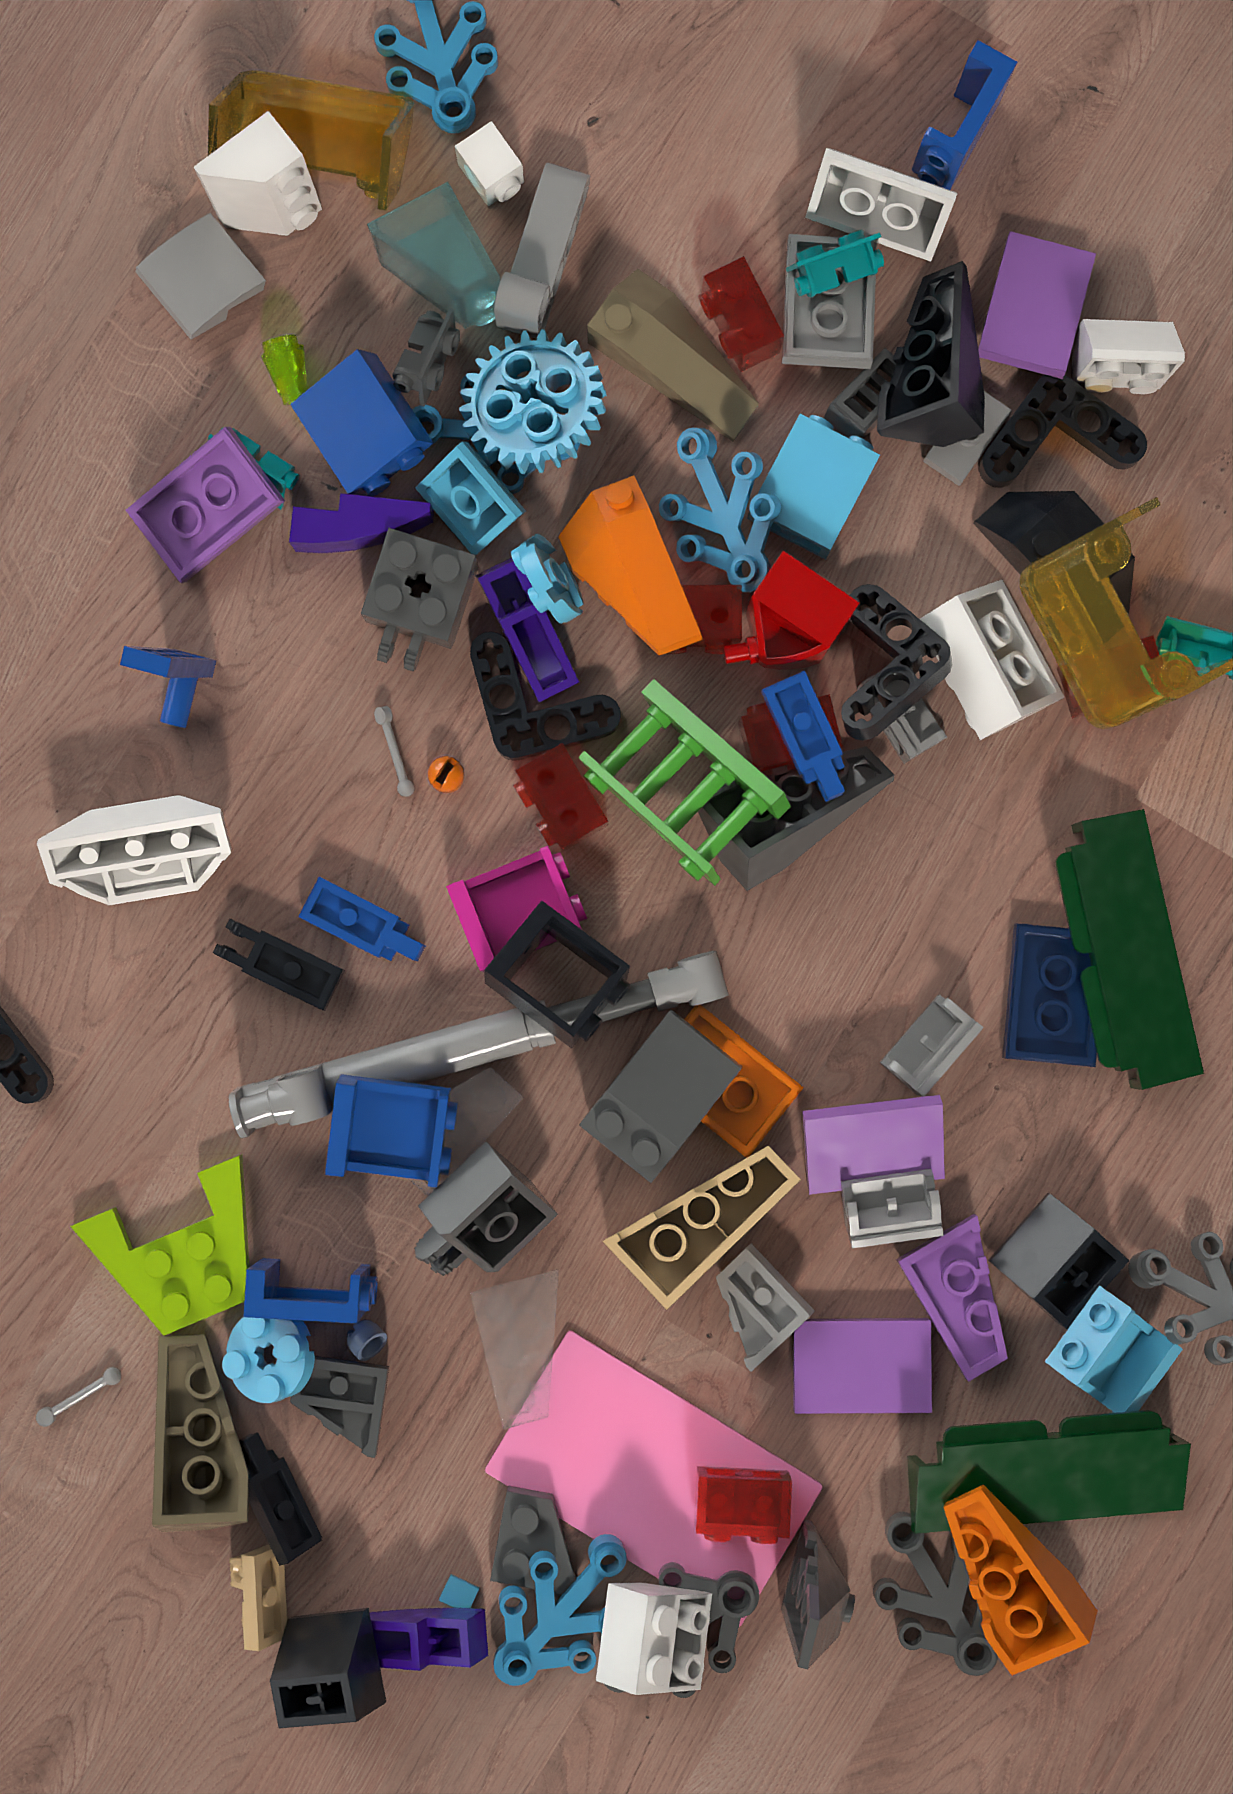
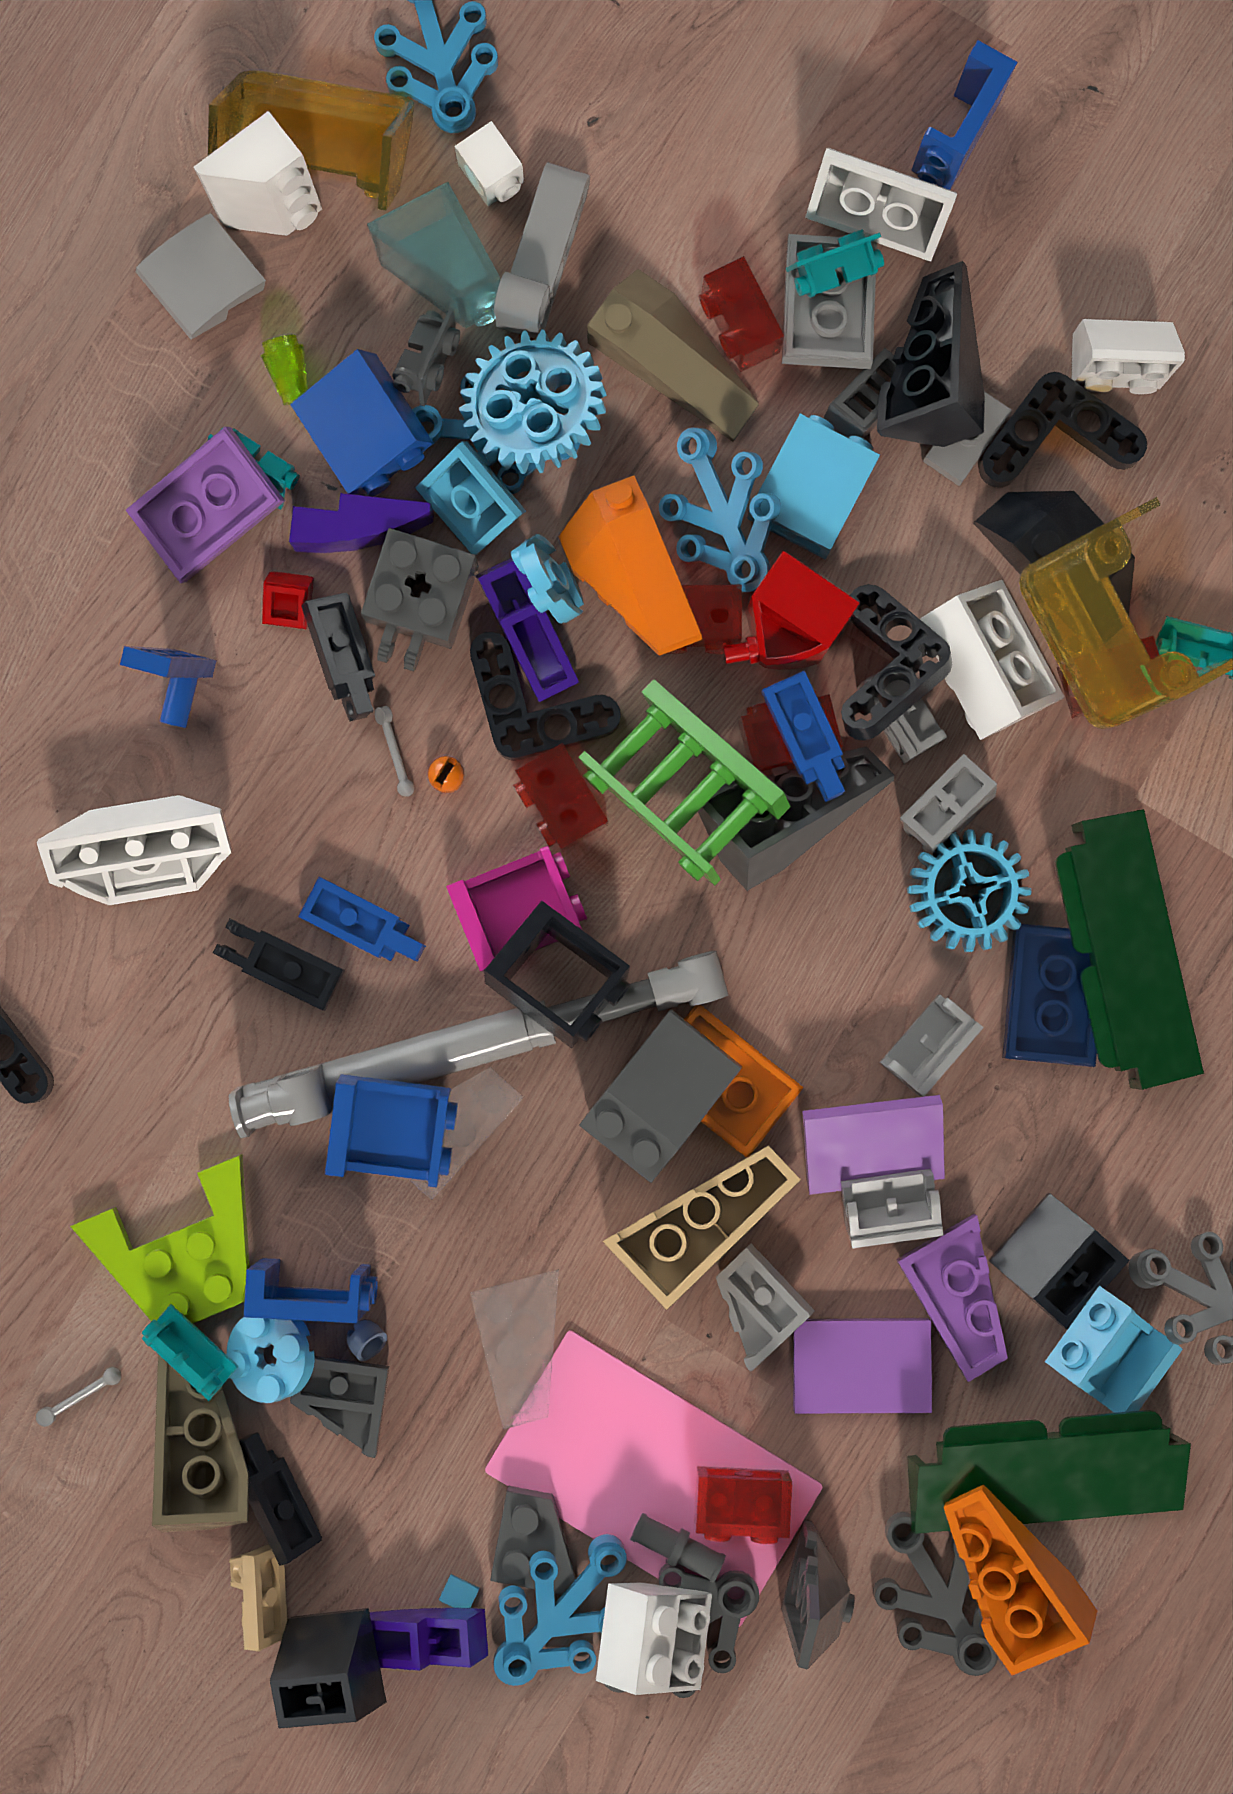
dark grey hinge [414,1142,558,1276] -> none
medium lavender tile [978,231,1096,379] -> none
none -> teal hinge [142,1304,238,1401]
none -> red slope [262,571,314,629]
none -> black hinge [301,592,375,722]
none -> dark grey pin [630,1513,726,1583]
none -> light grey hinge [900,754,997,857]
none -> medium azure gear [907,829,1032,952]

